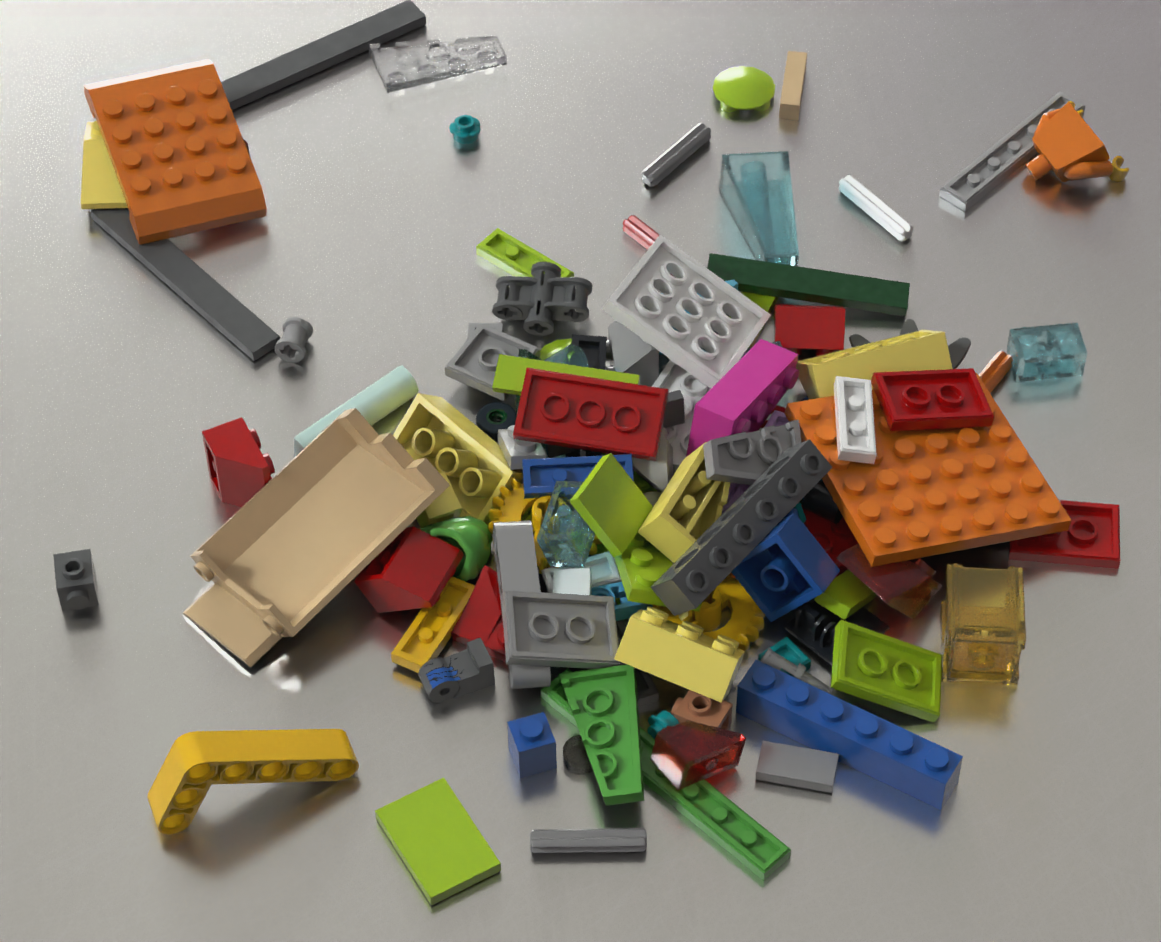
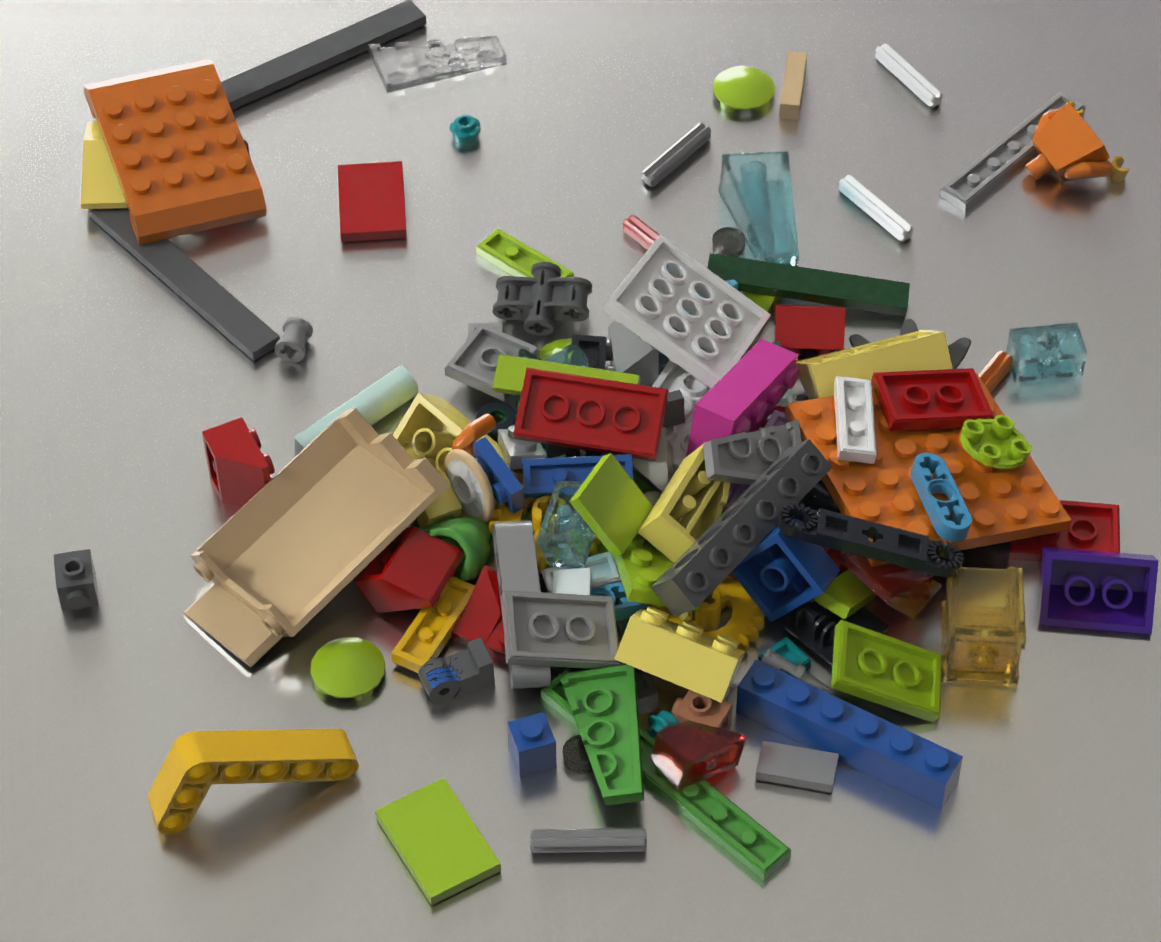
none -> lime dish [310,637,385,701]
none -> red tile [338,161,407,242]
none -> wheel [444,449,495,523]
none -> orange arm [452,414,496,456]
none -> blue plate [473,437,525,514]
none -> clear smoke tile [712,227,745,257]
none -> black piece [777,503,964,577]
none -> white axle [875,43,943,108]
none -> dark azure beam [910,453,972,542]
none -> lime dish [960,415,1032,469]
none -> dark purple slope [1039,546,1159,635]

